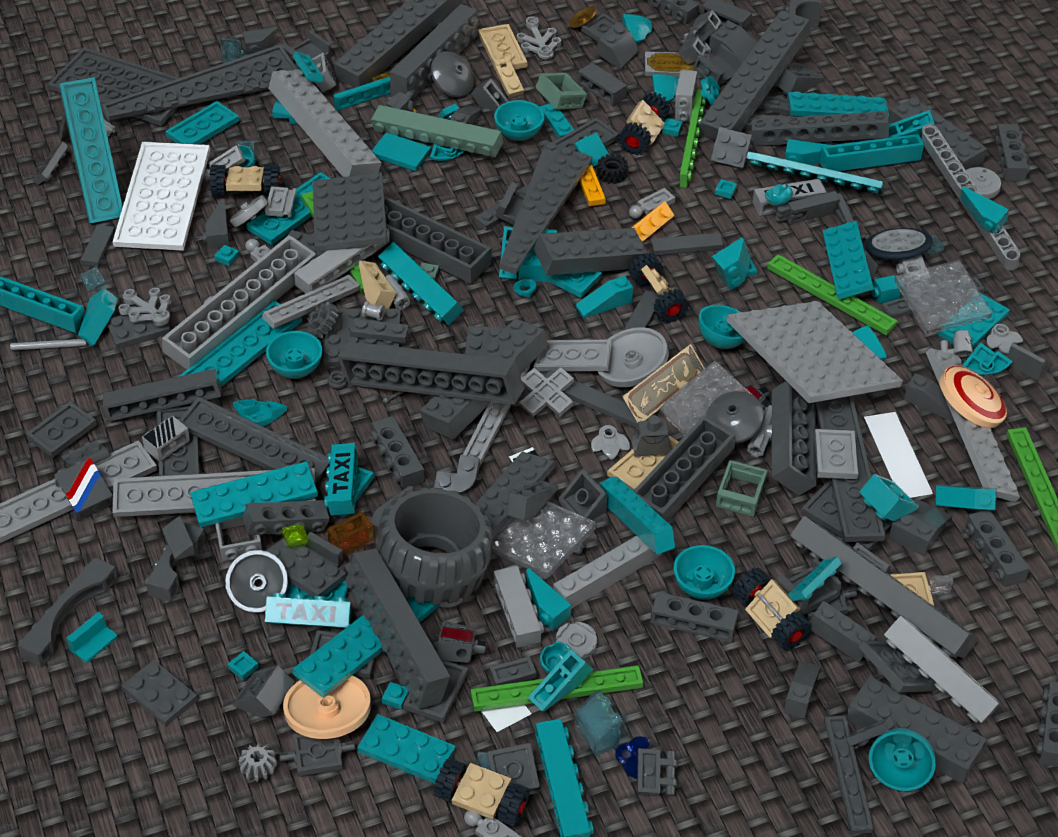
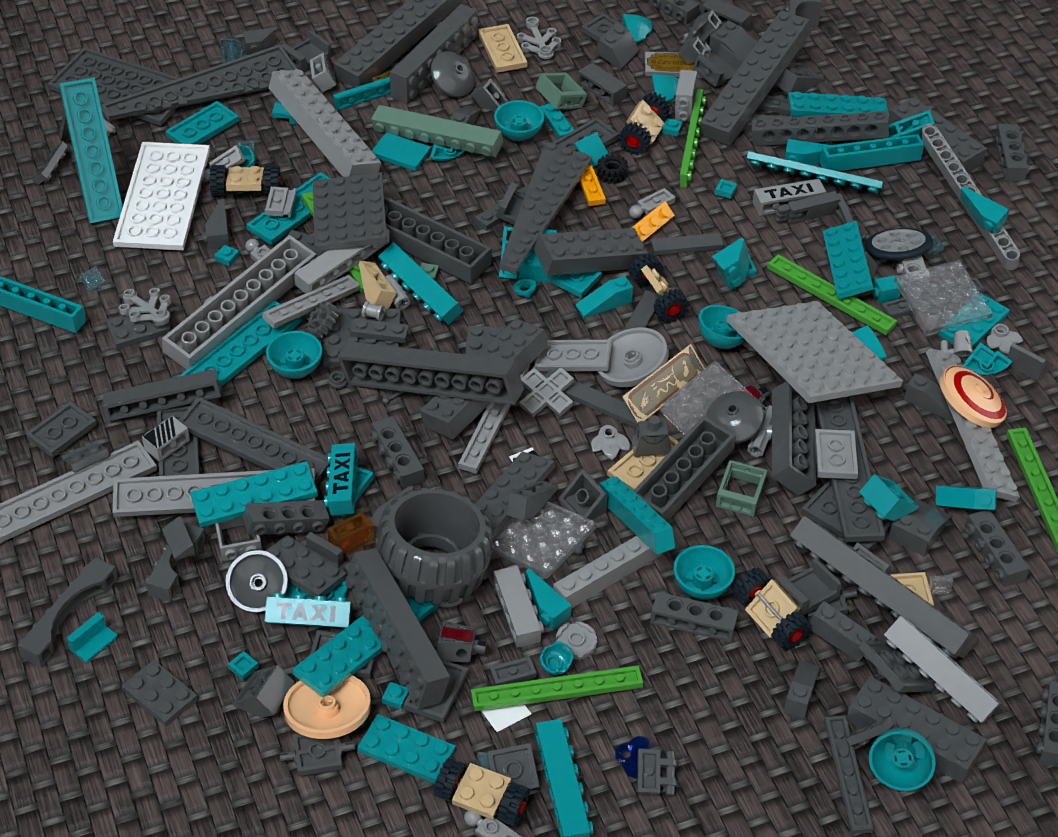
light grey bar [10,339,87,351] -> none
panel [54,458,113,521] -> none
teal slope [78,288,118,346] -> none
dark grey tile [80,224,115,267] -> none
light grey wheel [230,195,268,227] -> none
teal brick [233,399,287,427] -> none
light grey gear [239,742,277,782] -> none
clear neon green plate [282,524,308,547] -> none
teal plate [293,51,324,83] -> none
dark grey piece [386,91,416,113] -> none
dark grey plate [434,455,480,494] -> none
teal plate [437,103,459,120] -> none
tan plate [492,55,524,98] -> none
teal slope [528,649,593,712] -> none
pearl gold dish [569,6,596,28] -> none
clear light blue slope [575,689,622,756] -> none
teal plate [700,76,720,106] -> none
dark grey plate [711,127,752,169] -> none
teal hair [764,183,793,206] -> none
teal plate [788,557,842,601] -> none
white sticker [864,412,933,498] -> none
light grey wheel [966,167,1001,199] -> none

